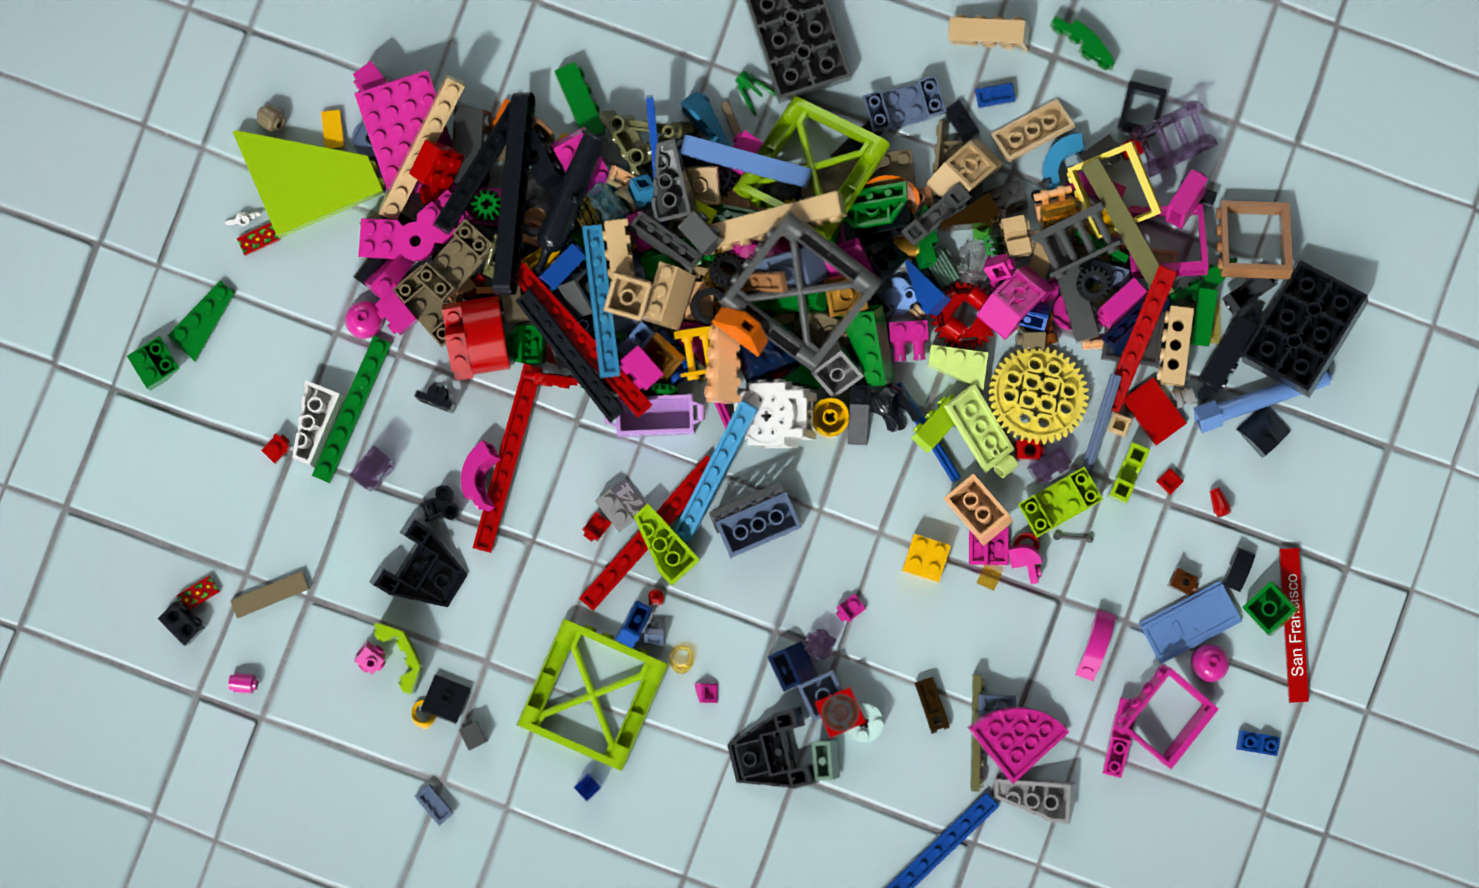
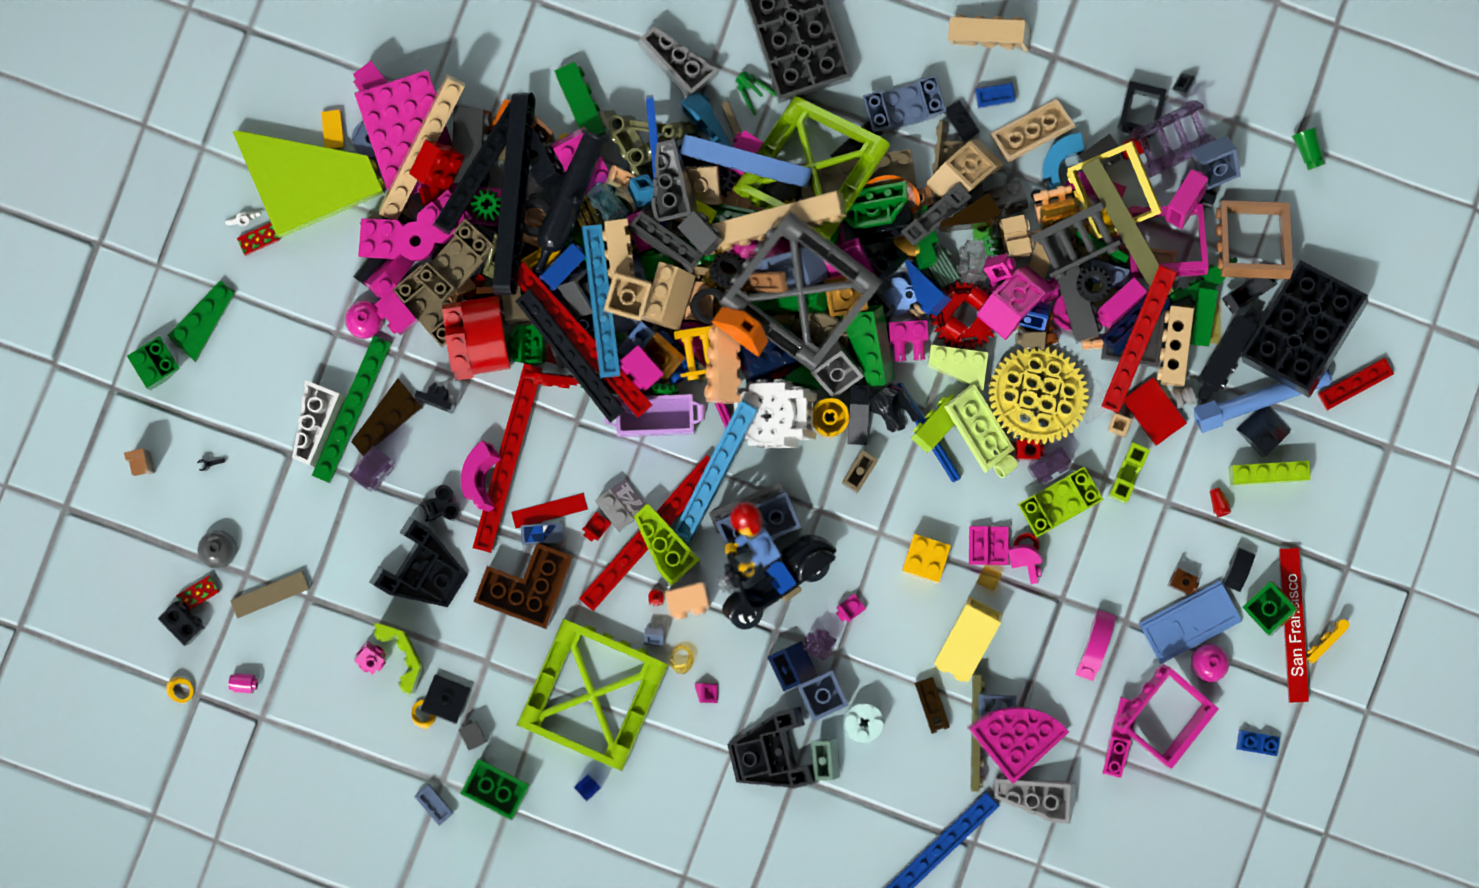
dark tan head [257,104,286,132] -> none
red bracket [261,433,292,464] -> none
blue brick [616,601,653,648] -> none
tile [815,687,866,738] -> none
light nougat brick [944,474,1013,546] -> none
green slope [1050,16,1115,71] -> none
dark grey hinge [1053,533,1093,543] -> none
sand blue axle [1081,373,1121,476] -> none
red tile [1156,468,1184,495] -> none
none -> medium nougat panel [124,448,154,476]
none -> yellow piece [166,677,194,703]
none -> black hand [197,458,225,471]
none -> dark grey cylinder [197,530,236,569]
none -> dark brown wing [351,378,423,457]
none -> green brick [460,759,531,820]
none -> reddish brown brick [473,543,574,630]
none -> red sticker [511,493,588,529]
none -> slope [520,523,563,545]
none -> light grey wedge [638,26,719,97]
none -> light nougat brick [665,583,709,620]
none -> piece [717,502,837,630]
none -> dark tan brick [841,450,878,494]
none -> light yellow slope [934,596,1003,682]
none -> black slope [1172,73,1196,98]
none -> sand blue brick [1192,135,1241,190]
none -> lime brick [1229,461,1311,486]
none -> green plant [1291,127,1326,170]
none -> yellow plate [1306,619,1350,664]
none -> red tile [1317,358,1394,411]

